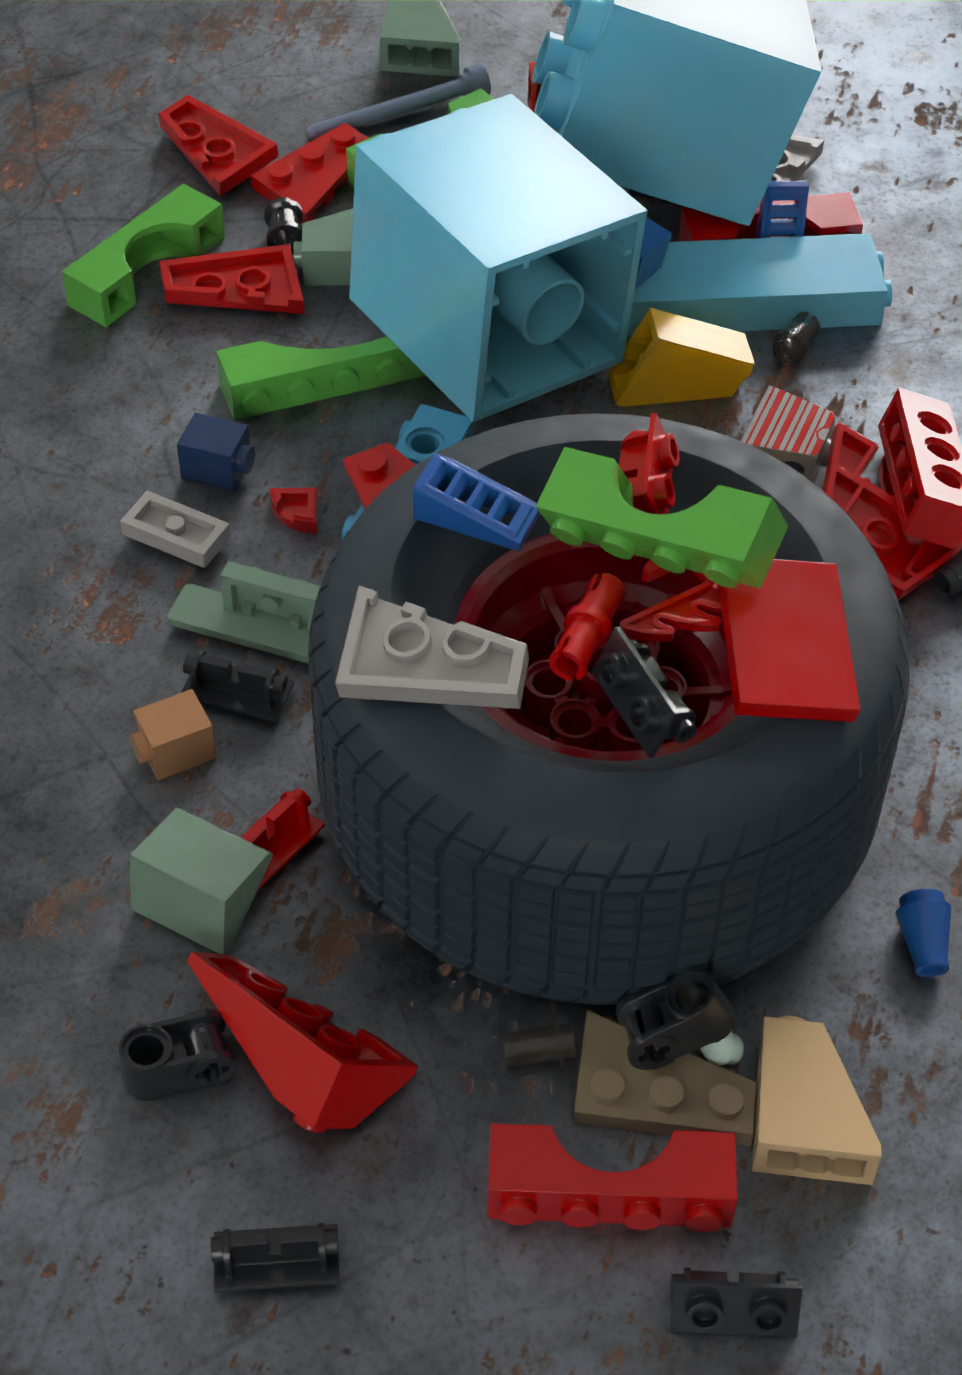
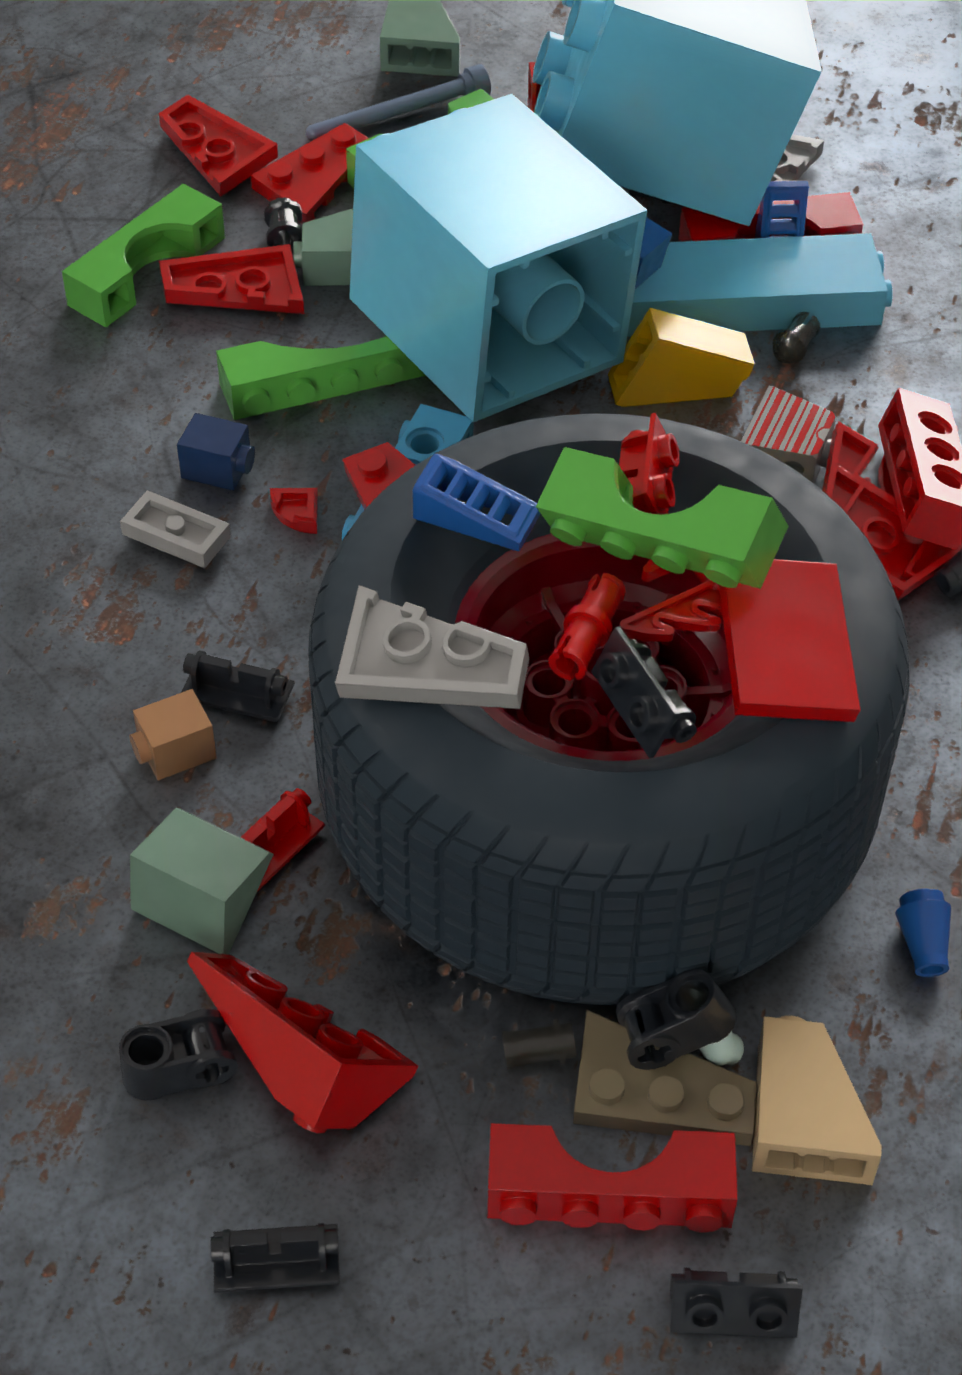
sand green bracket [167,561,320,663] -> none

